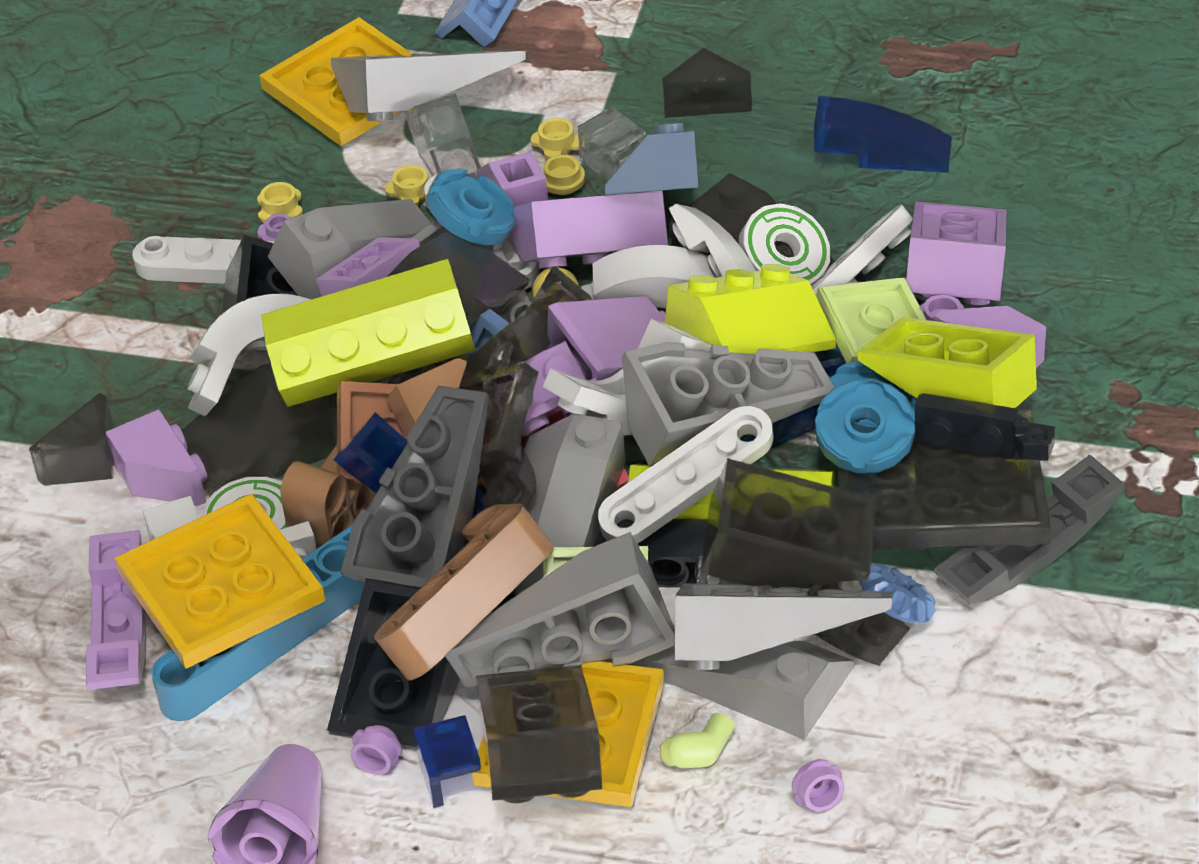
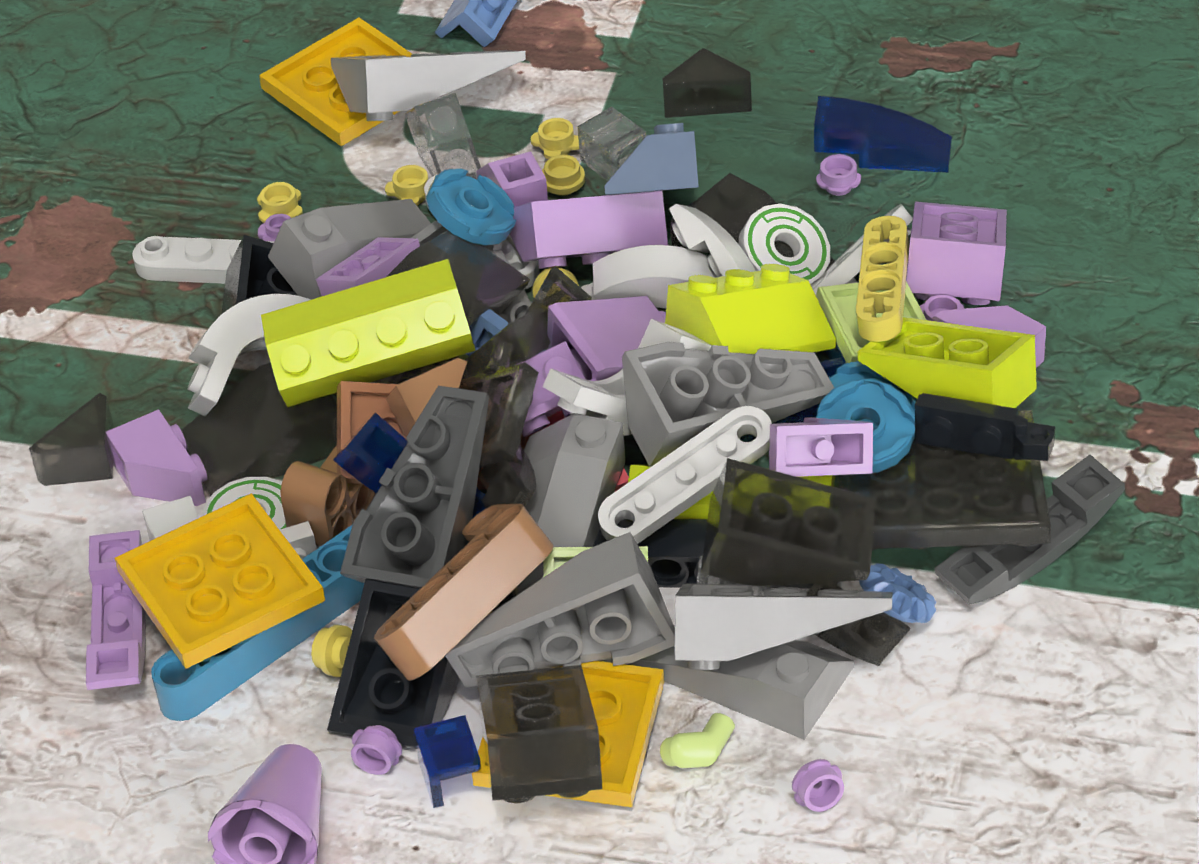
none -> light yellow plate [311,624,352,677]
none -> lavender slope [769,417,873,478]
none -> lavender plate [816,154,861,196]
none -> light yellow beam [856,216,909,342]

